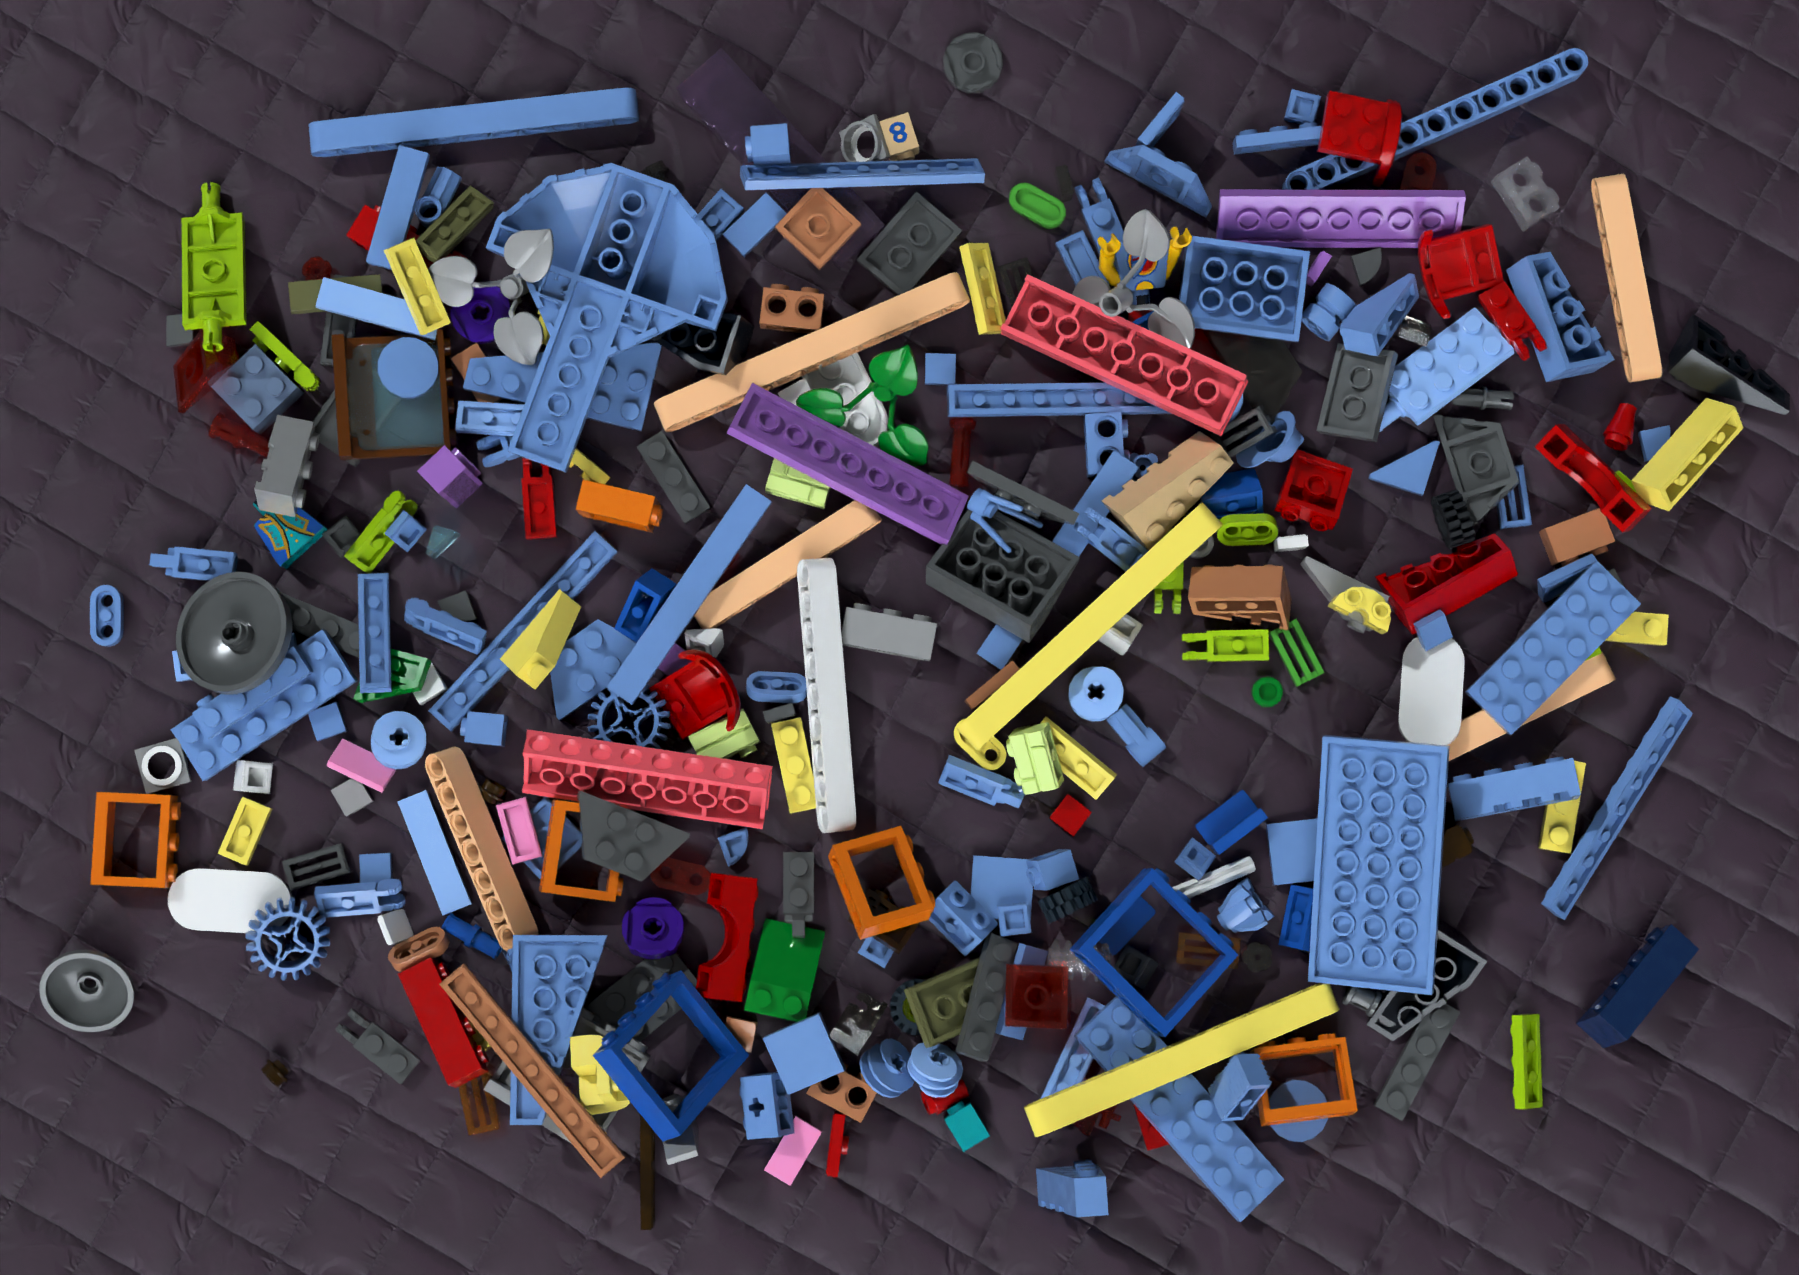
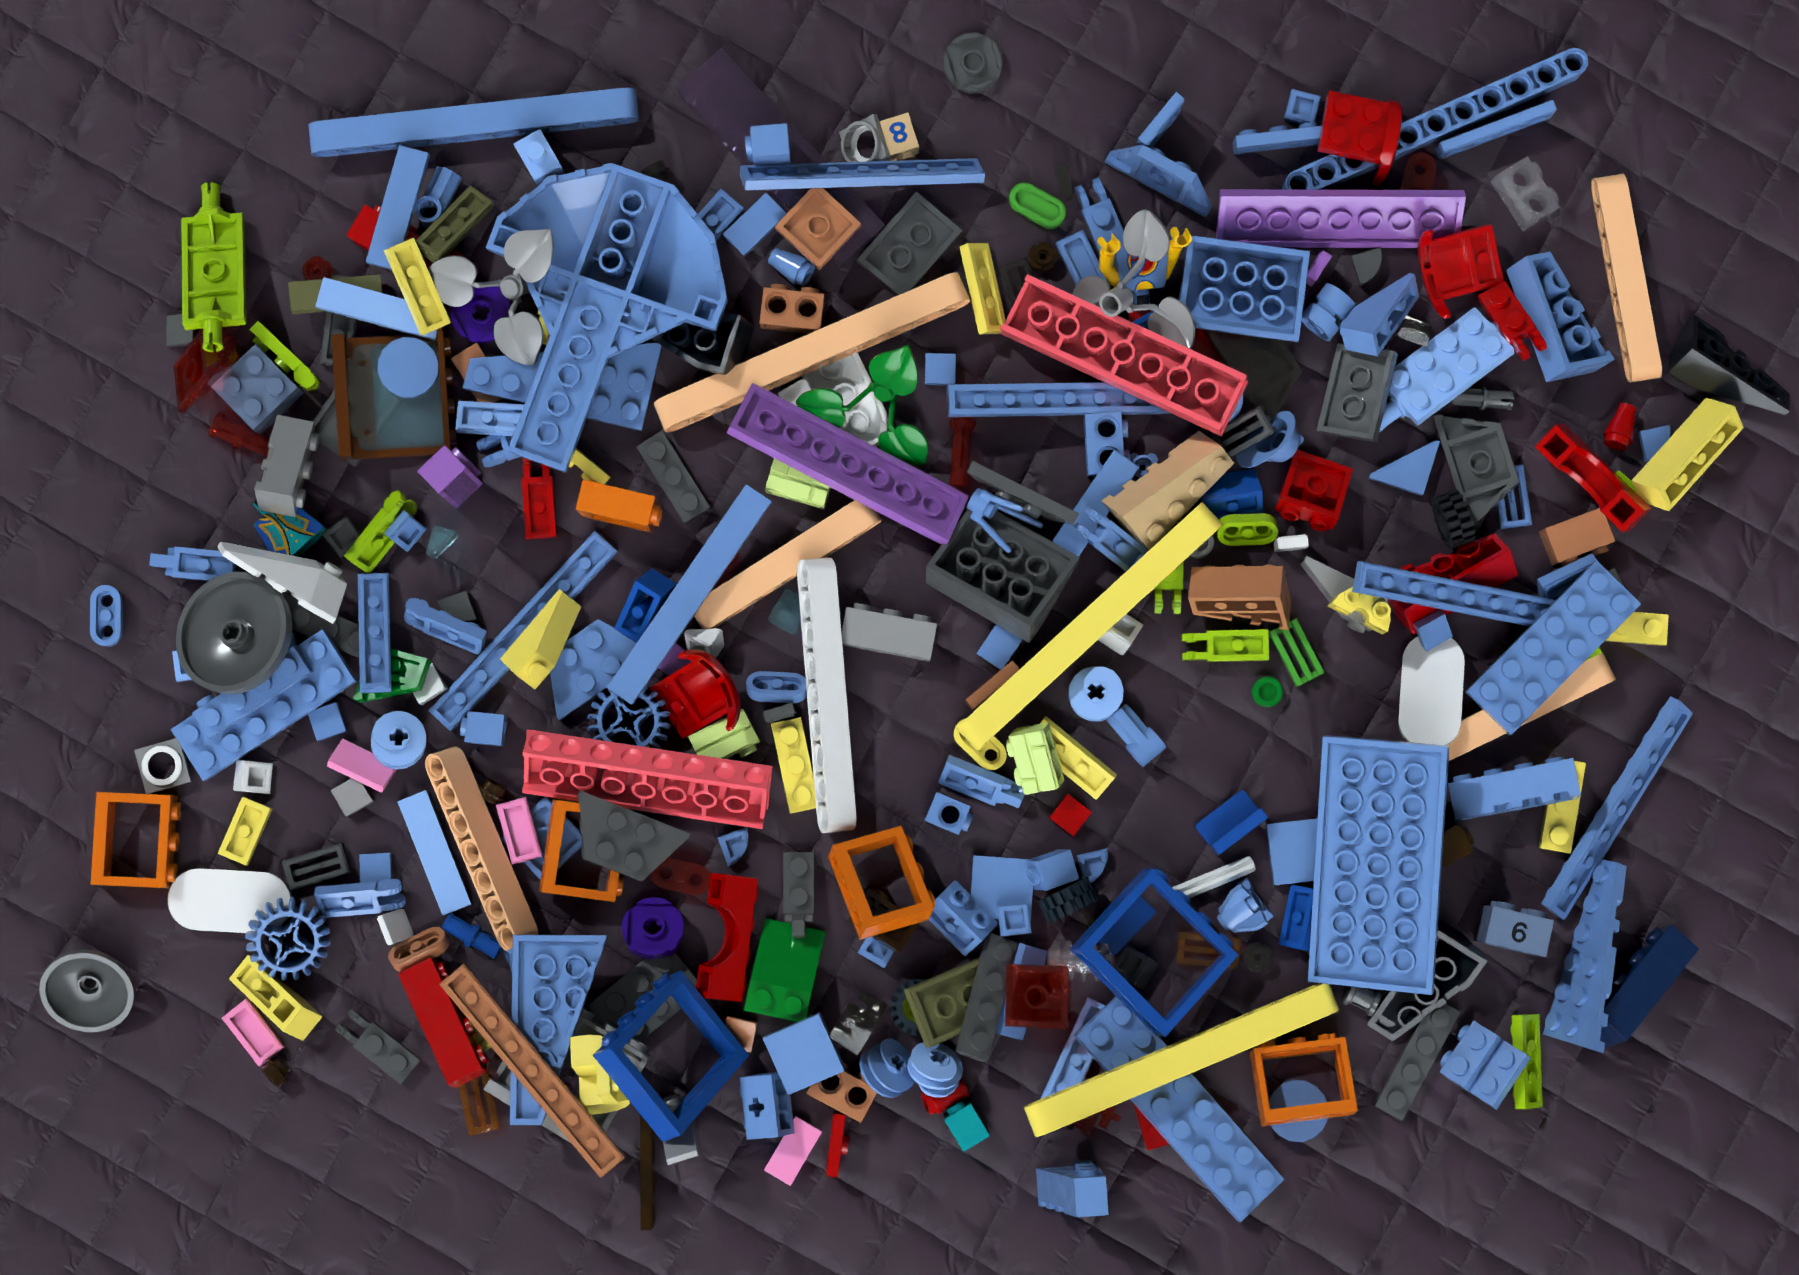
medium blue tile [1174,837,1216,881] -> none
medium blue brick [1207,1052,1272,1121] -> none
none -> white wedge [217,542,347,624]
none -> bright pink tile [222,998,285,1066]
none -> light yellow slope [229,955,323,1041]
none -> light blue torso [514,129,565,187]
none -> medium blue cone [768,248,815,286]
none -> clear light blue slope [768,588,801,635]
none -> medium blue brick [925,792,973,835]
none -> dark brown plate [1028,242,1058,271]
none -> medium blue tile [1076,848,1108,883]
none -> medium blue tile [1352,561,1556,627]
none -> medium blue tile [1435,100,1557,159]
none -> medium blue plate [1440,1021,1531,1110]
none -> sand blue brick [1473,901,1554,957]
none -> medium blue wing [1543,860,1627,1053]

